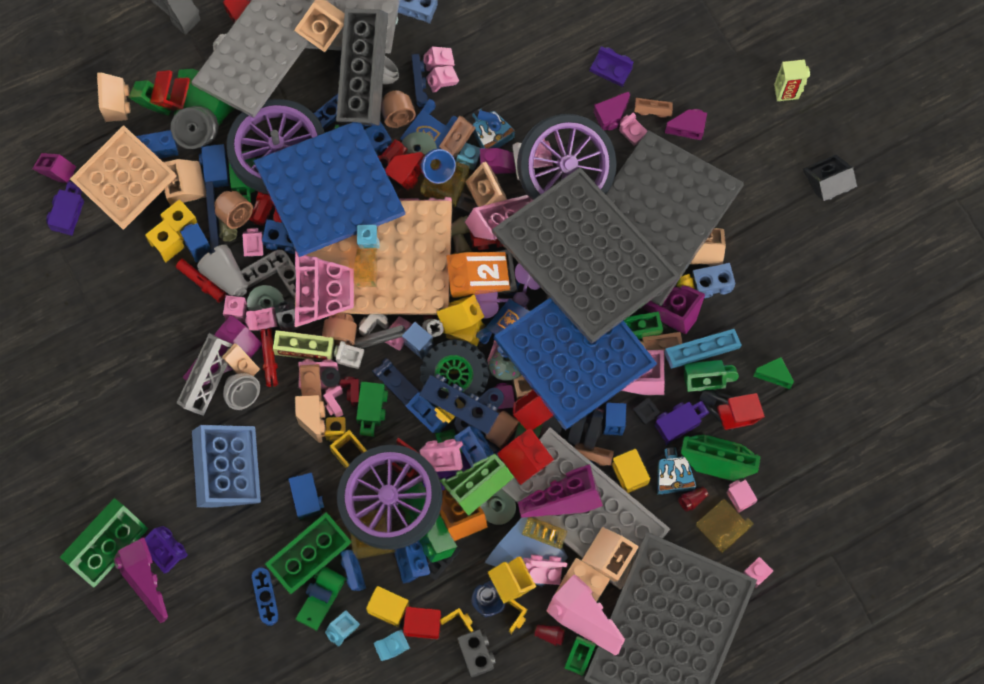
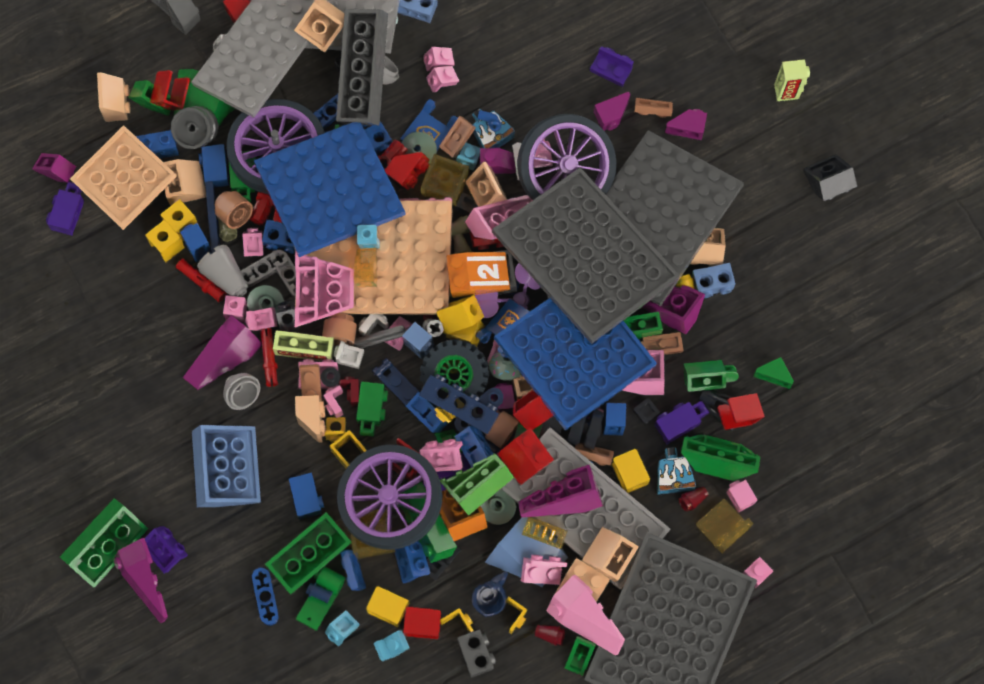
light grey fence [177,333,233,416] -> none
light nougat plate [222,343,260,376] -> none
nougat piece [381,91,416,128] -> none
dark blue plate [412,54,427,109] -> none
blue piece [421,149,456,184] -> none
yellow piece [488,556,536,603] -> none
bright pink bracket [619,113,647,146] -> none
dark azure plate [664,329,742,369] -> none

